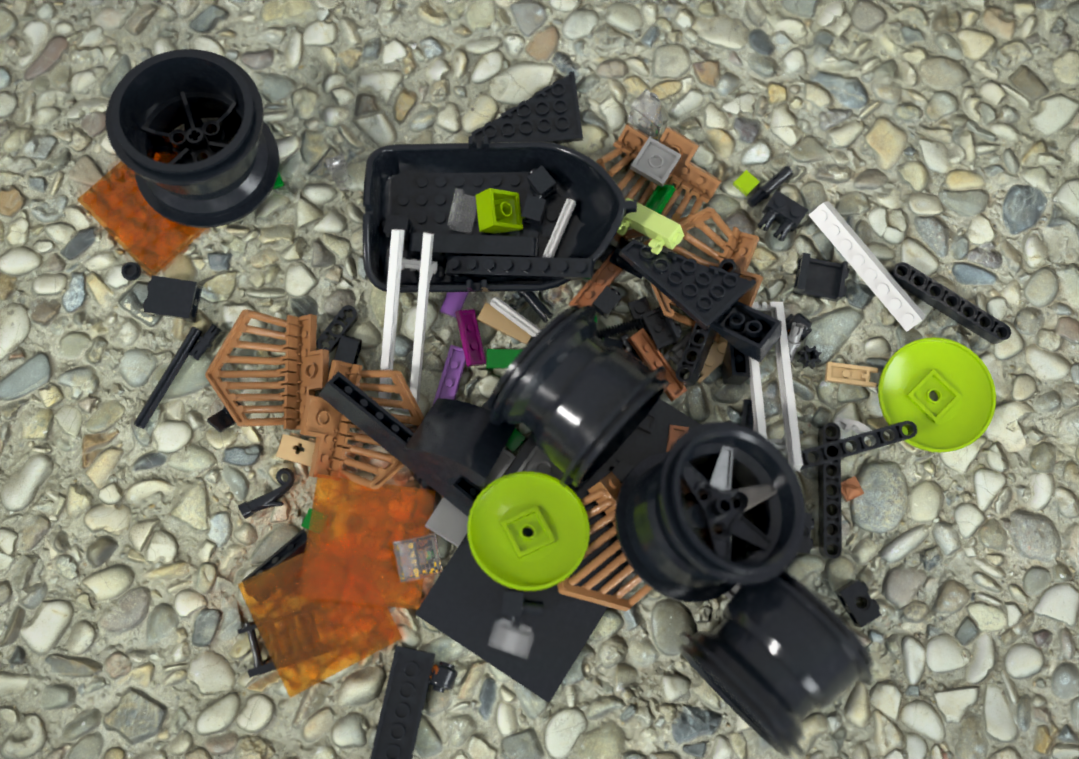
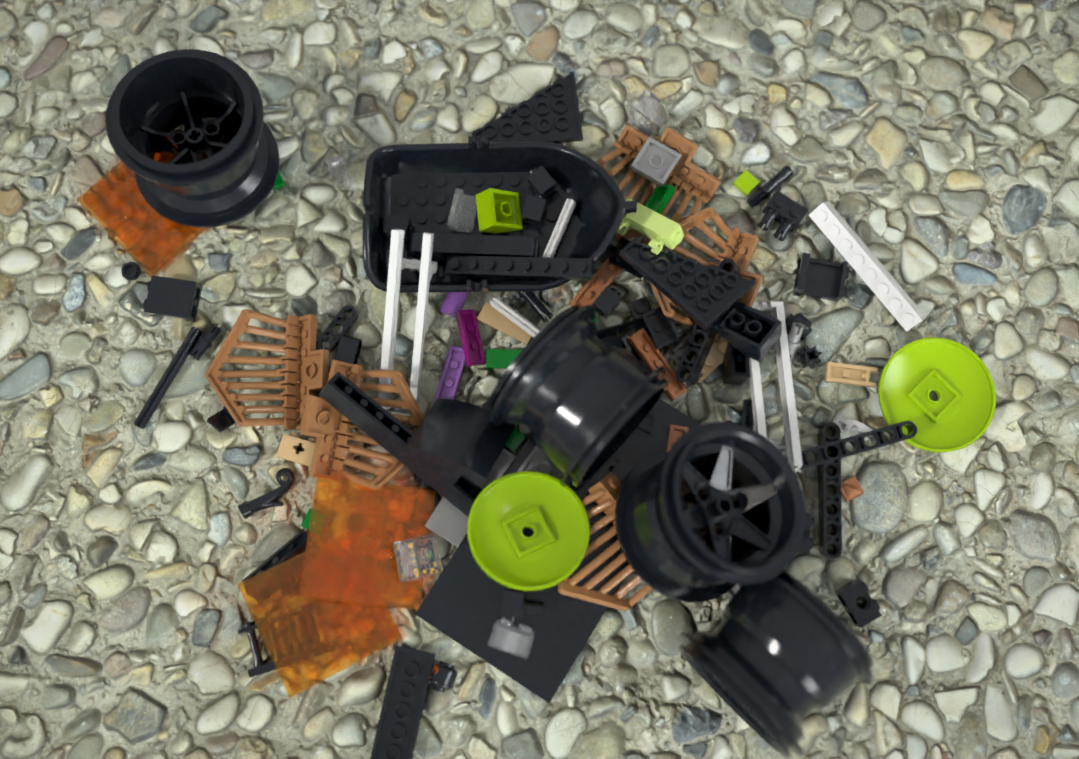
black beam [889,262,1011,344] -> none

